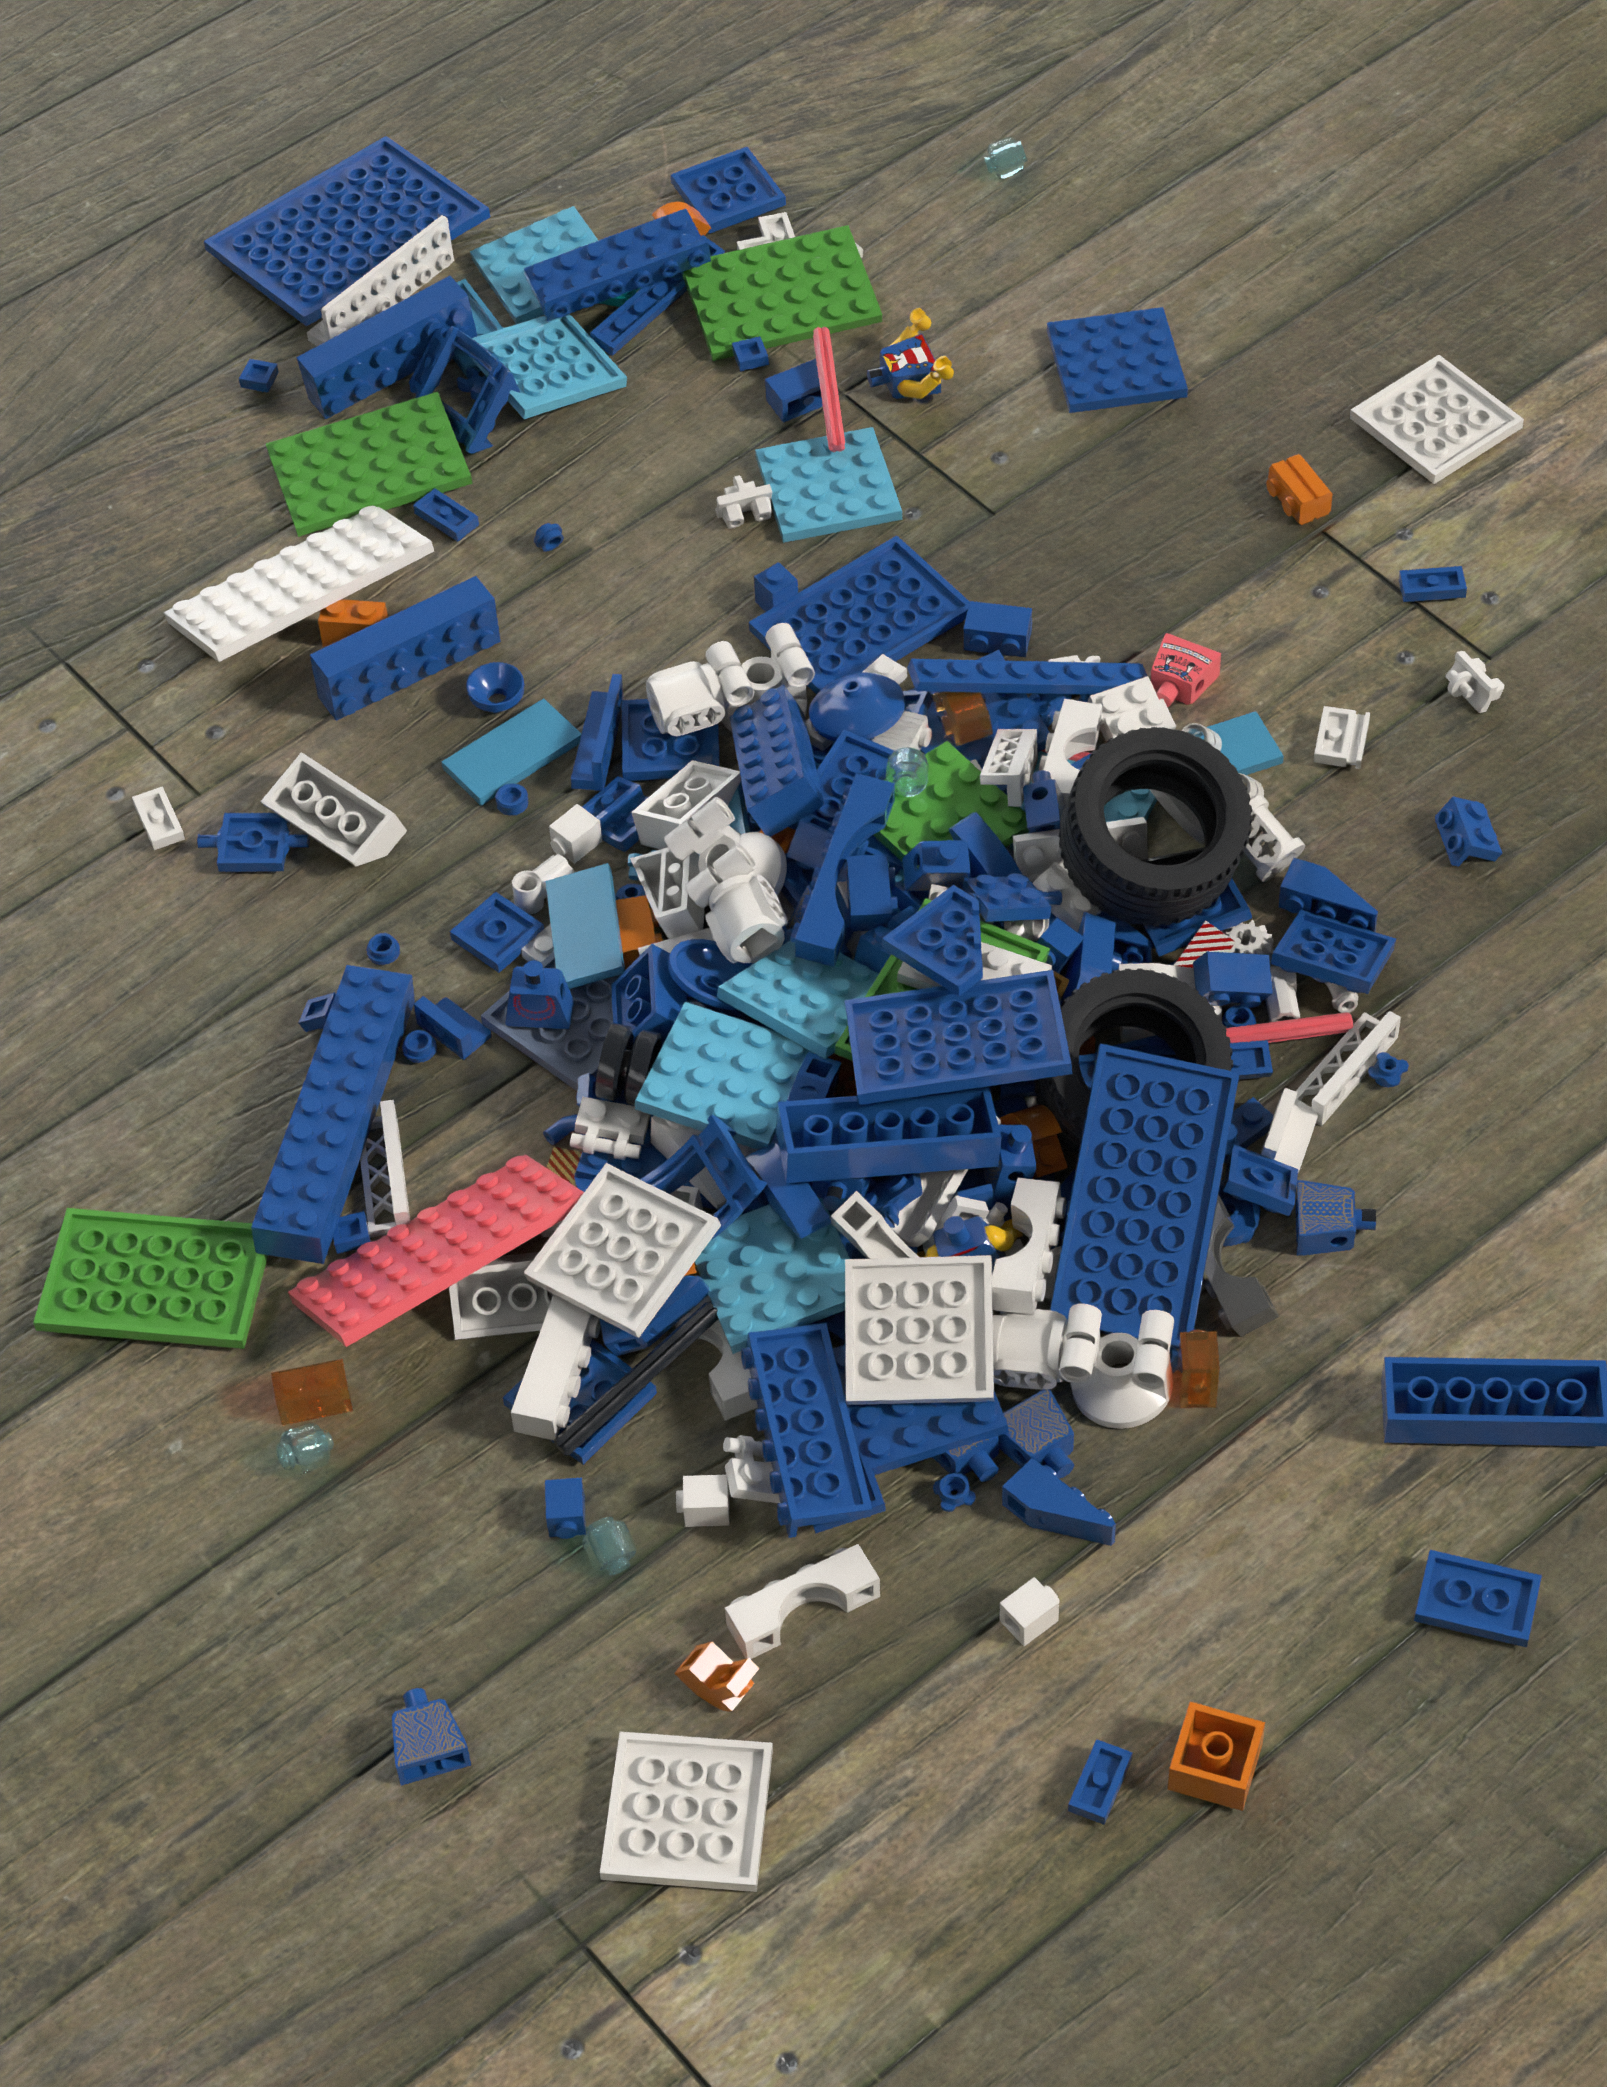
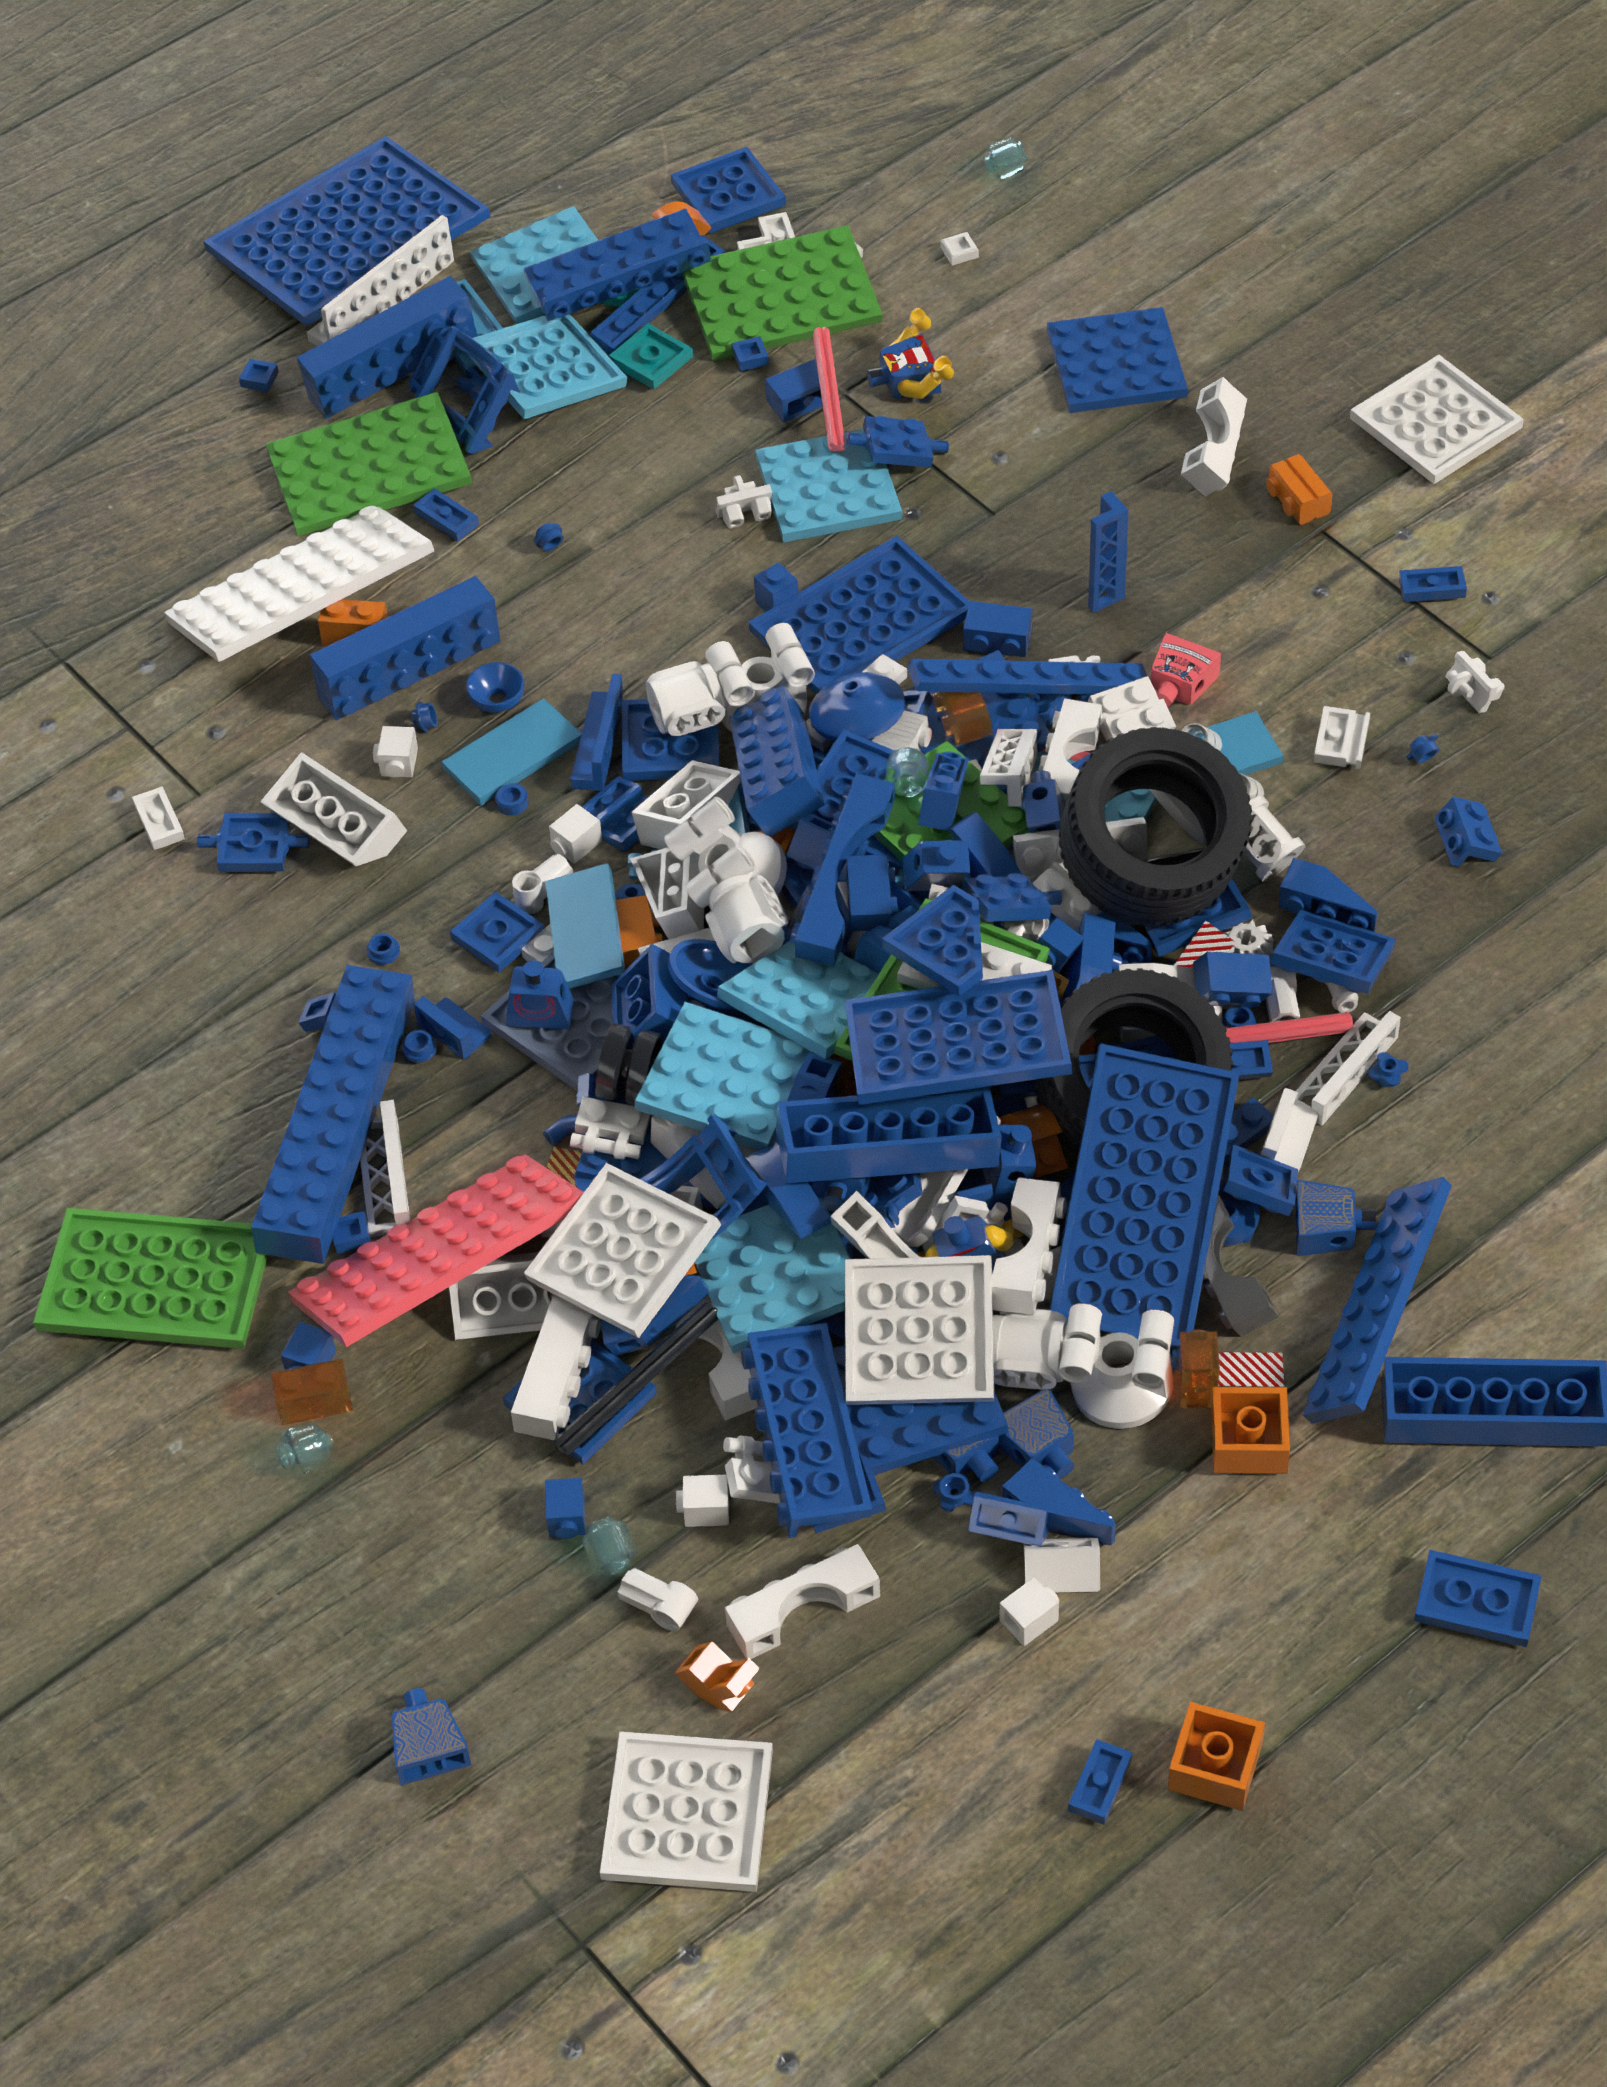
none -> blue brick [281,1322,336,1385]
none -> white brick [373,726,418,778]
none -> blue plate [412,702,437,733]
none -> teal plate [609,323,693,389]
none -> white piece [617,1568,698,1632]
none -> blue plate [846,416,949,467]
none -> blue slope [918,751,969,831]
none -> white tile [940,232,979,266]
none -> blue panel [968,1492,1049,1547]
none -> white panel [1023,1538,1100,1592]
none -> blue fence [1088,491,1129,613]
none -> white arch [1181,377,1247,497]
none -> orange brick [1211,1387,1290,1474]
none -> sticker [1214,1352,1284,1387]
none -> blue plate [1303,1177,1452,1424]
none -> blue plate [1406,734,1440,764]

